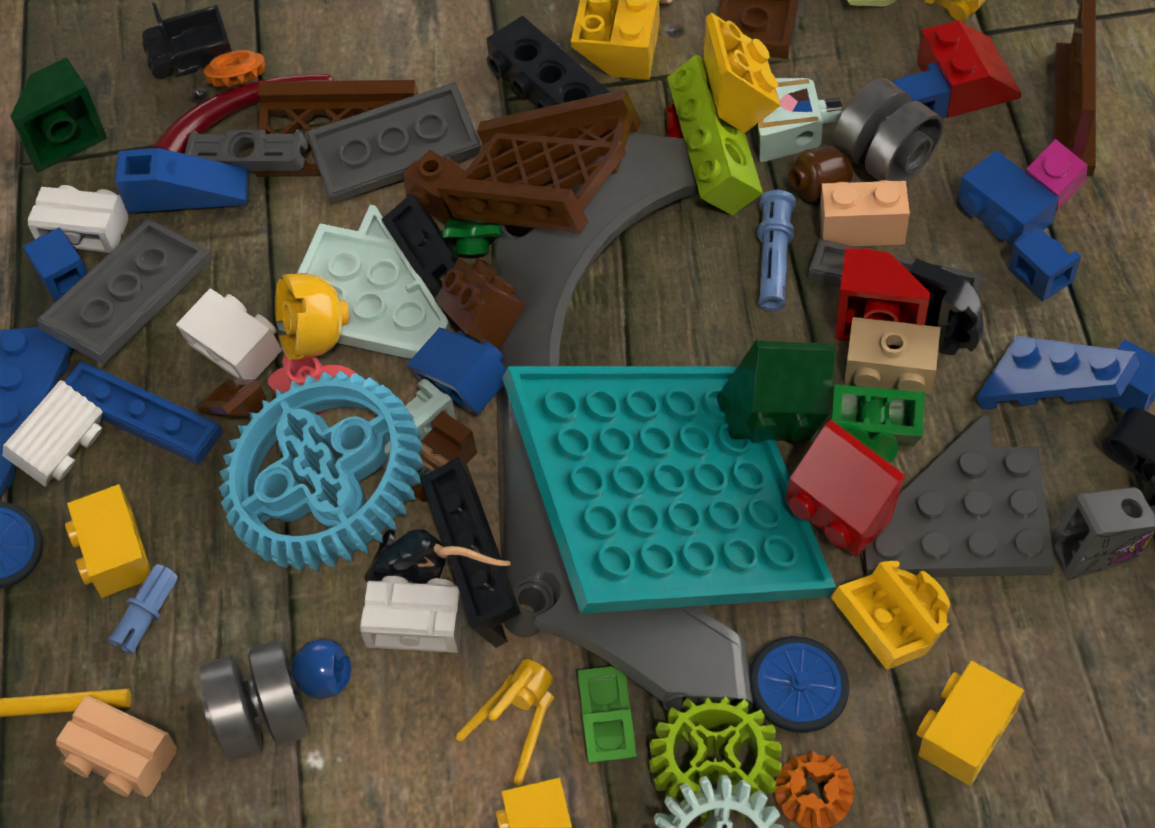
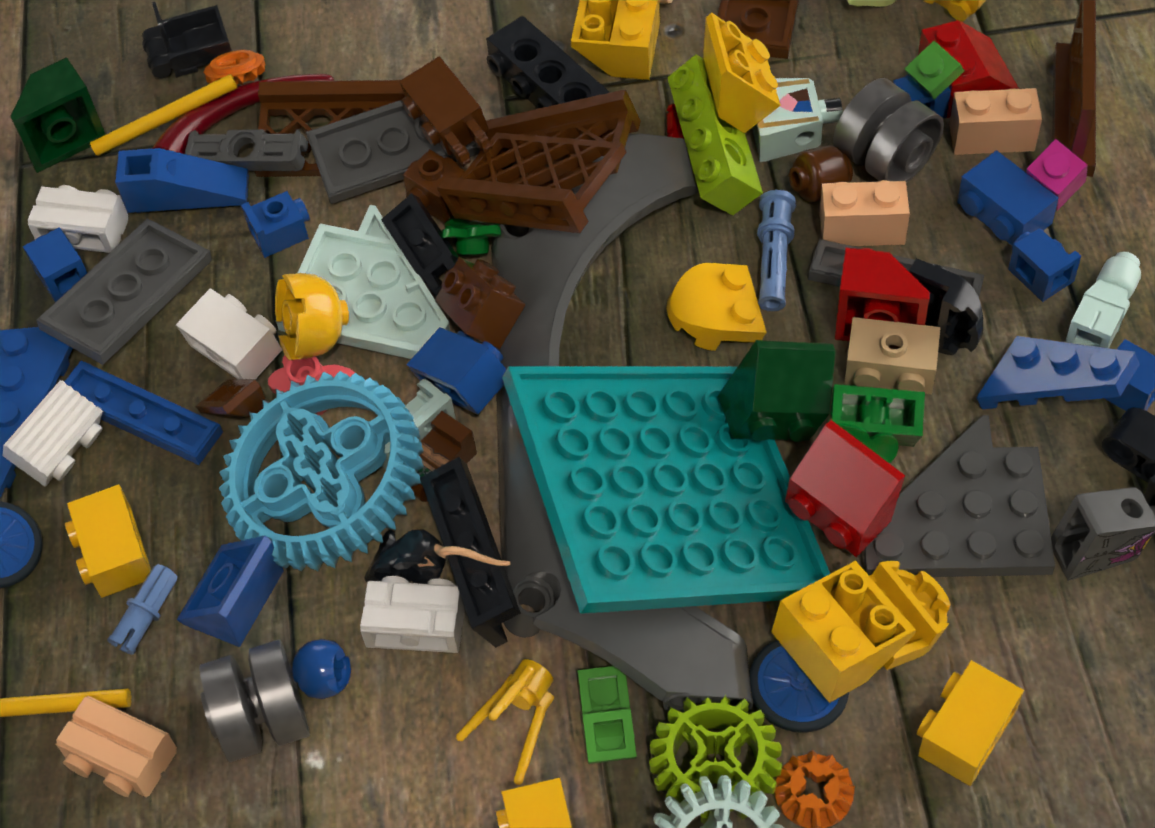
none -> yellow bar [90,74,238,156]
none -> blue slope [177,535,284,647]
none -> blue brick [241,191,310,258]
none -> reddish brown hinge [399,56,492,167]
none -> yellow slope [667,263,767,351]
none -> yellow slope [771,560,916,703]
none -> bright green plate [904,41,964,99]
none -> light nougat brick [949,88,1042,155]
none -> light aqua piece [1066,252,1141,348]

